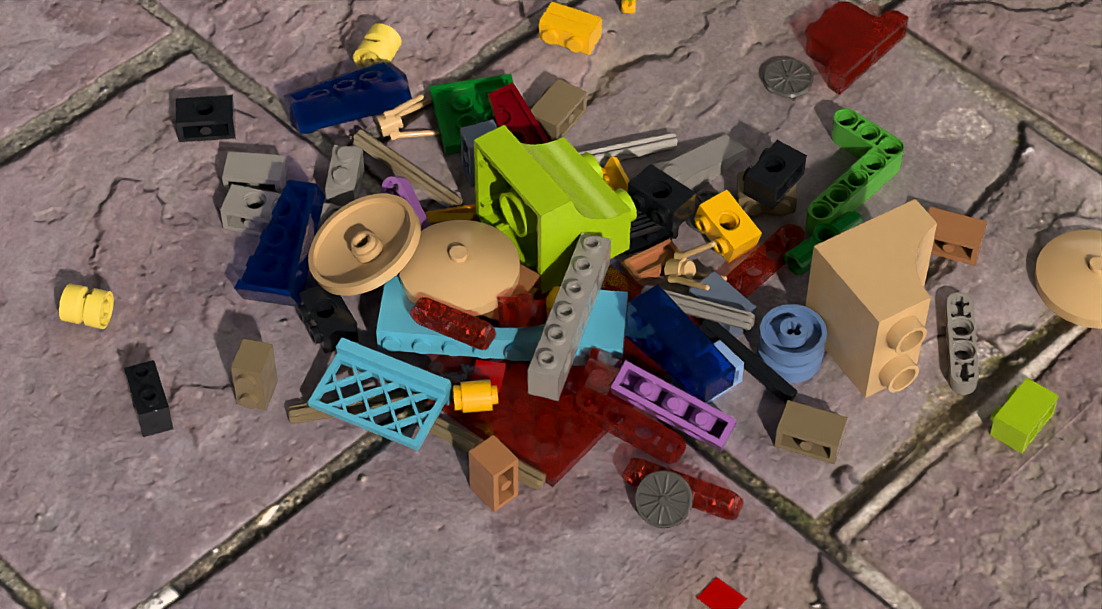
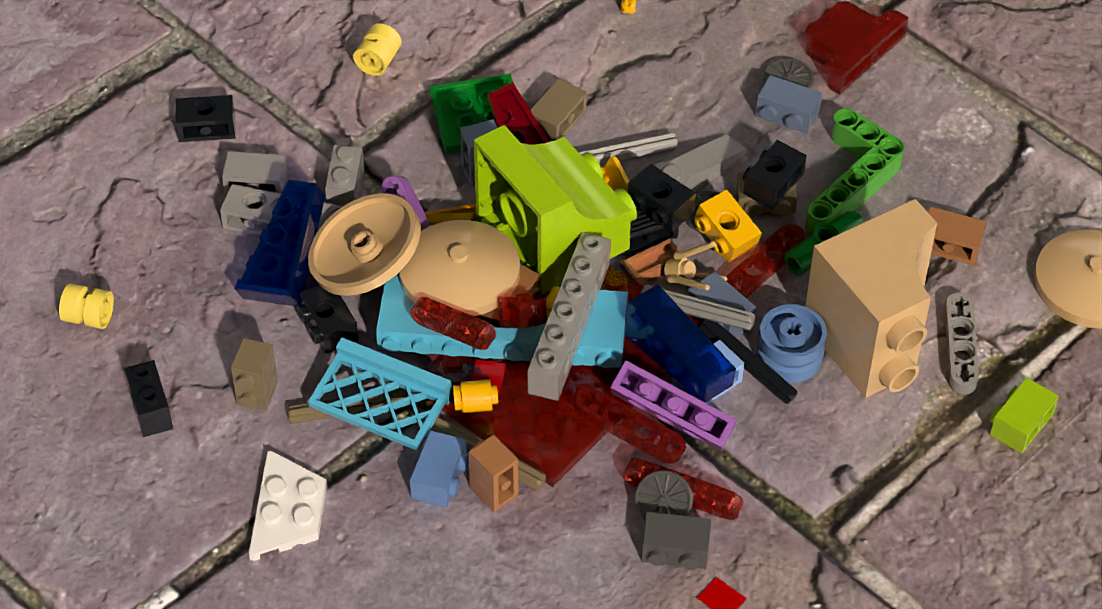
clear blue wedge [283,59,413,134] -> none
dark tan axle [353,130,463,208] -> none
tan plant [375,94,440,141] -> none
yellow brick [539,2,602,55] -> none
clear red brick [580,346,622,396] -> none
dark tan brick [774,400,848,464] -> none
none -> white wing [249,451,327,561]
none -> medium blue brick [410,430,469,507]
none -> dark grey brick [642,512,711,569]
none -> sand blue brick [755,75,822,134]

